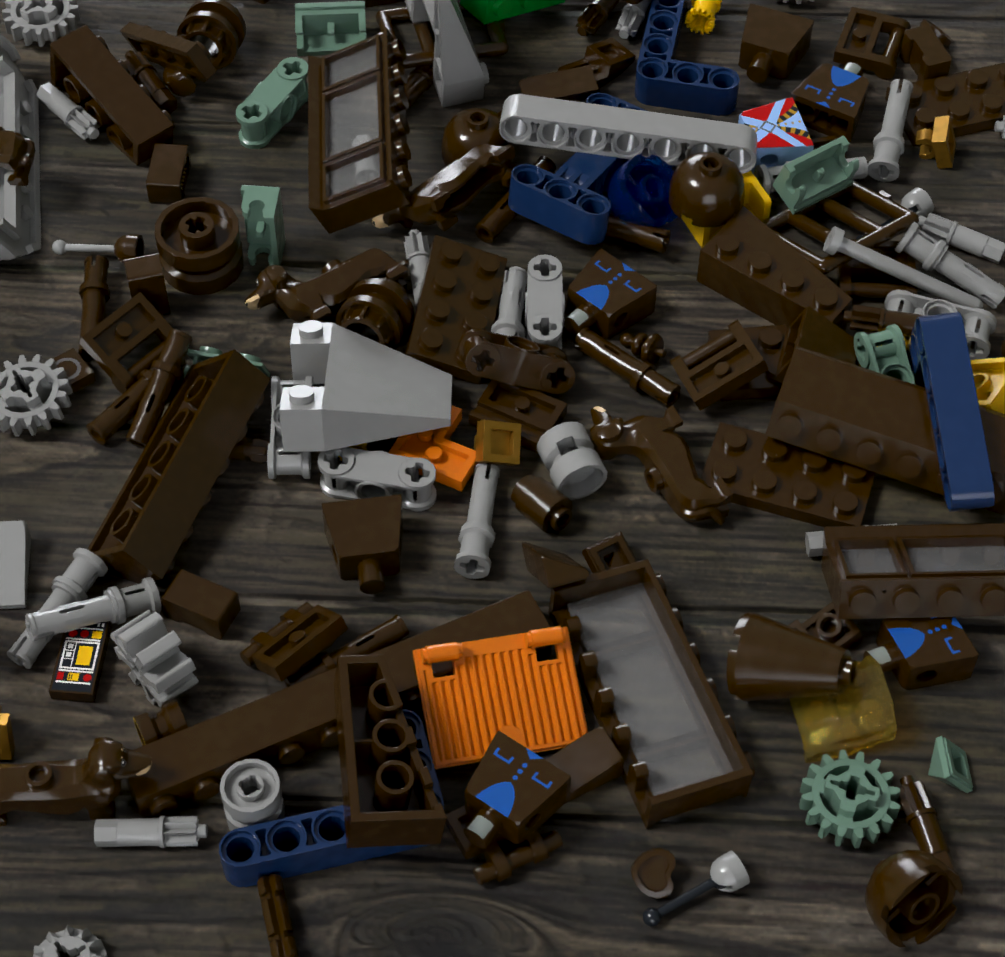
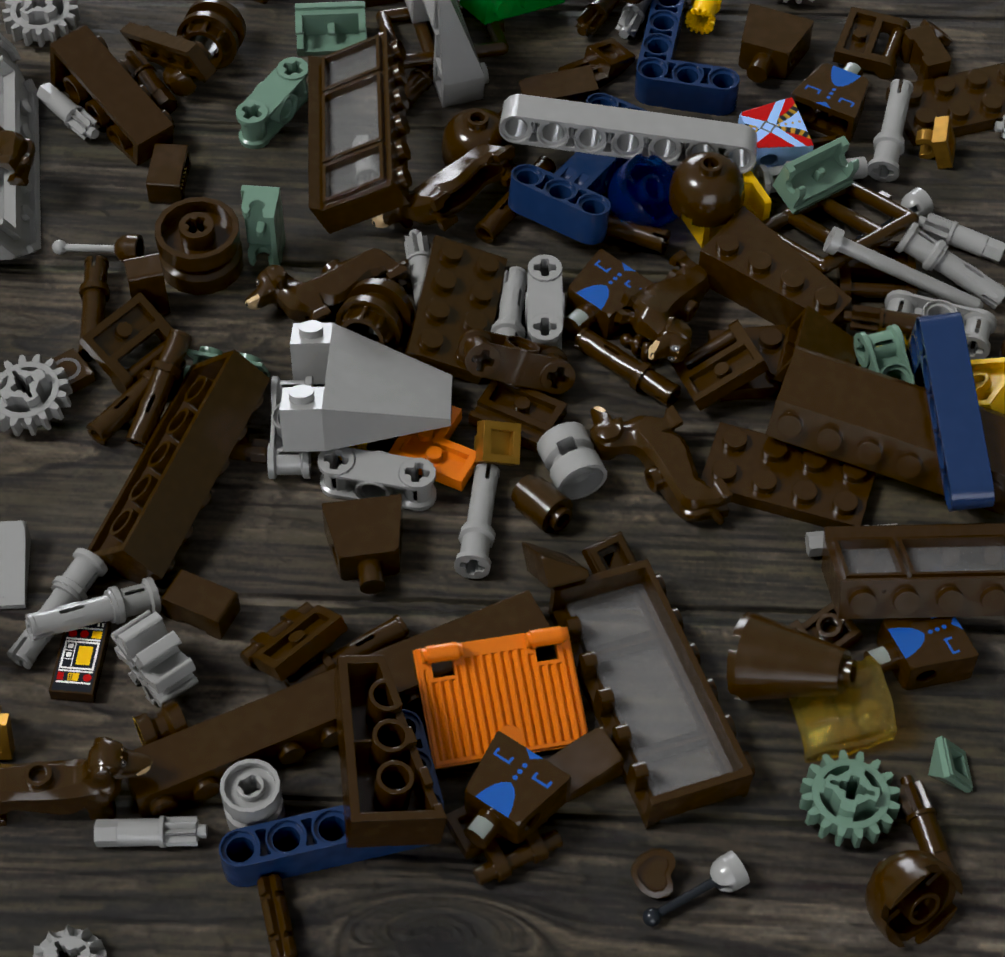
none -> dark brown animal [614,250,710,363]

